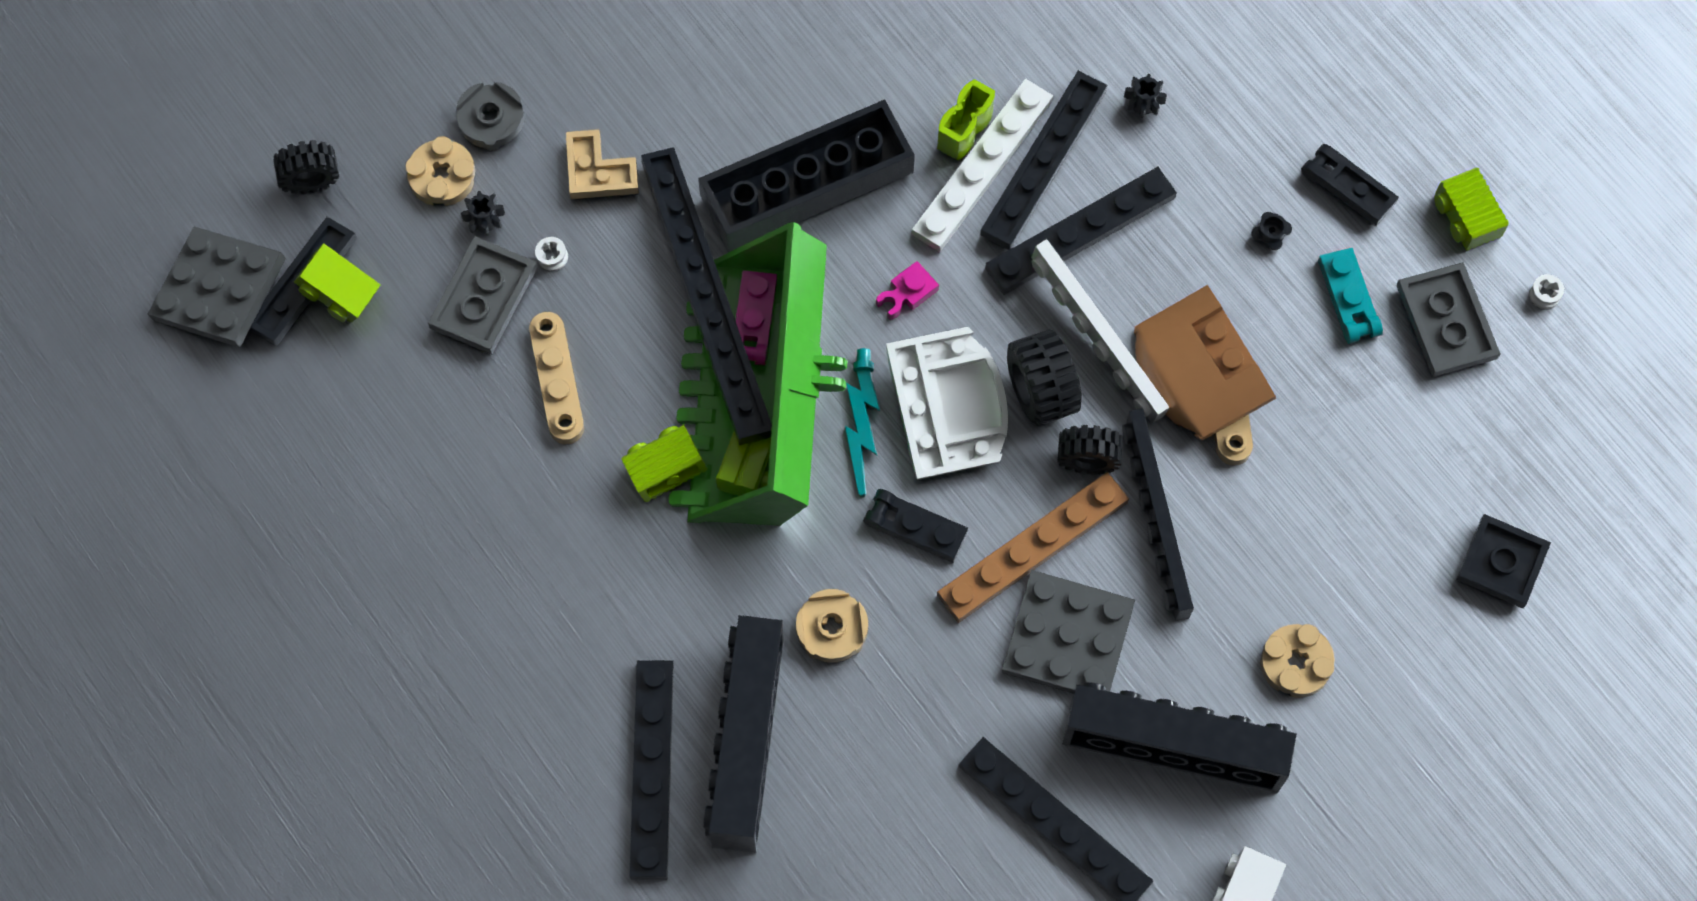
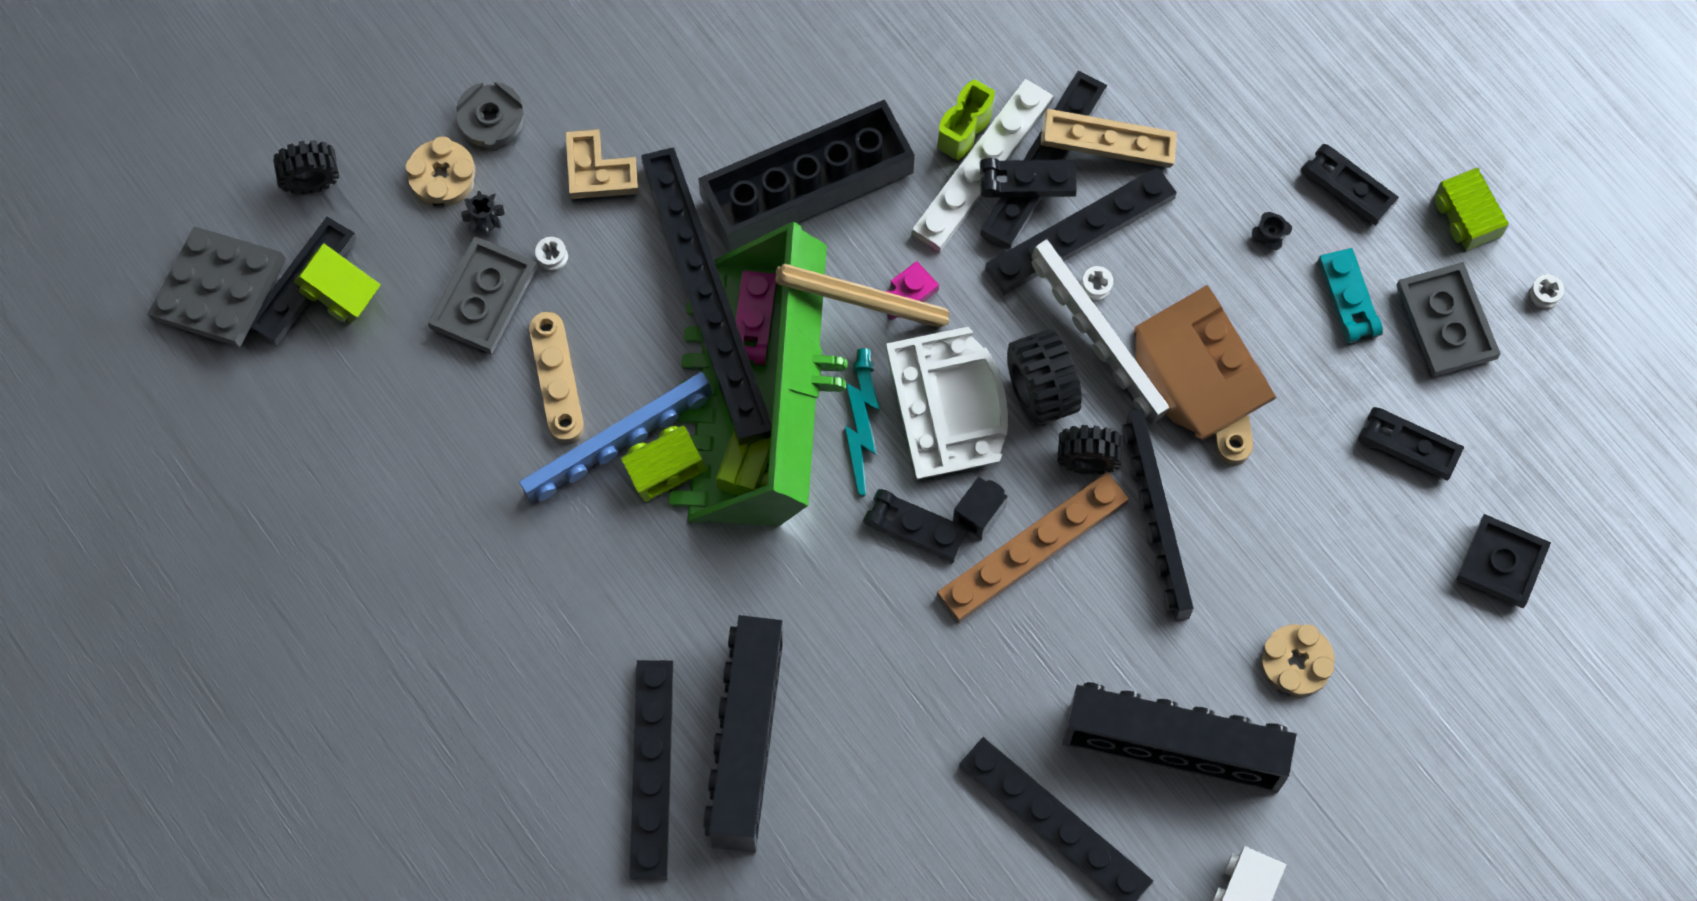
tan plate [796,589,868,662] -> none
dark grey plate [1002,570,1135,694] -> none
black gear [1124,74,1167,118] -> none
none -> medium blue plate [519,372,712,504]
none -> tan axle [775,264,950,328]
none -> black brick [953,476,1008,540]
none -> black plate [979,158,1077,198]
none -> tan plate [1041,109,1177,168]
none -> white bush [1080,266,1113,300]
none -> black plate [1358,407,1464,481]

